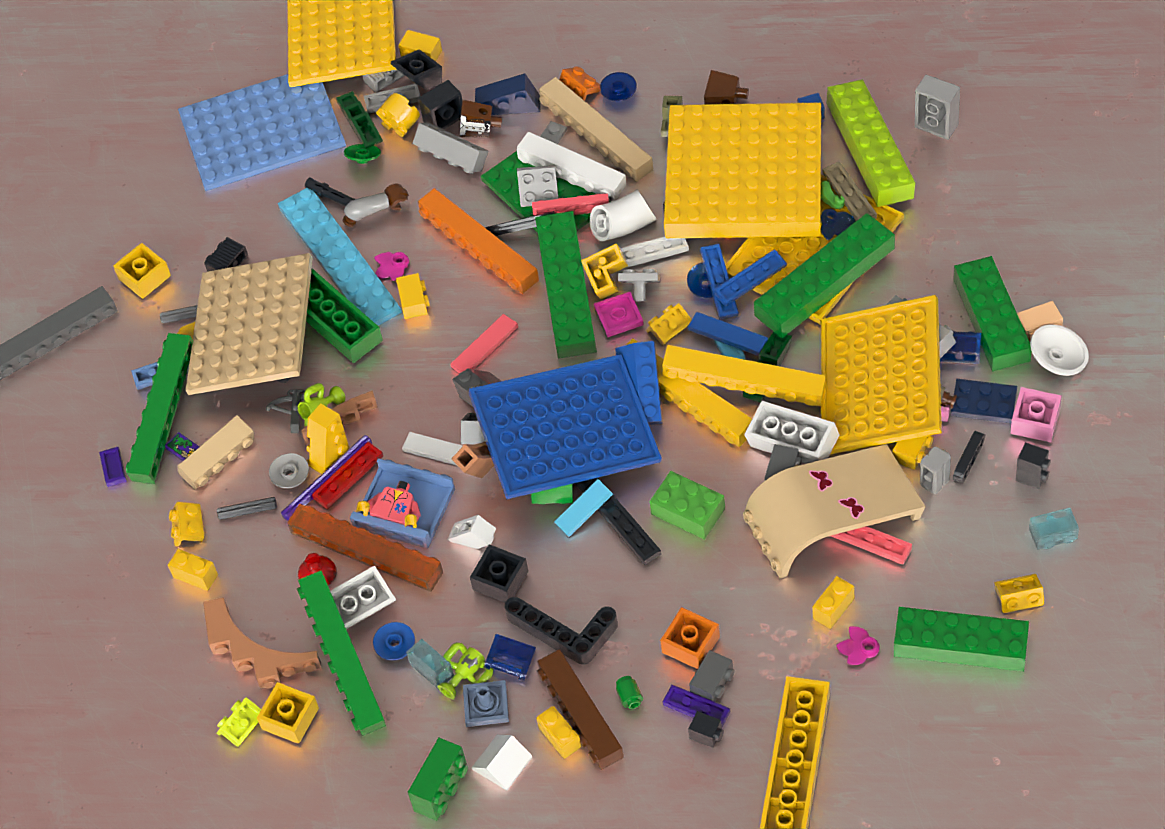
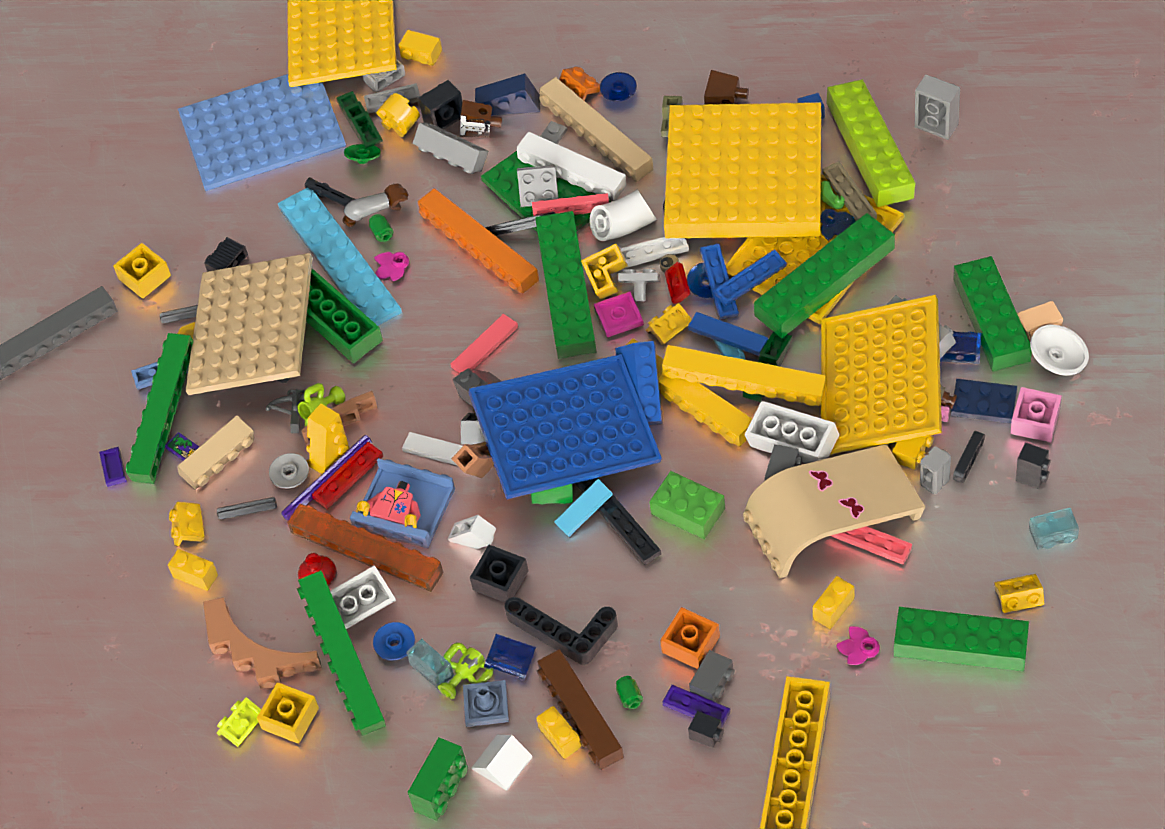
black slope [391,49,442,91] -> none
yellow brick [396,273,430,319] -> none
none -> green brick [369,214,394,242]
none -> tile [660,254,679,272]
none -> red plate [664,262,690,304]

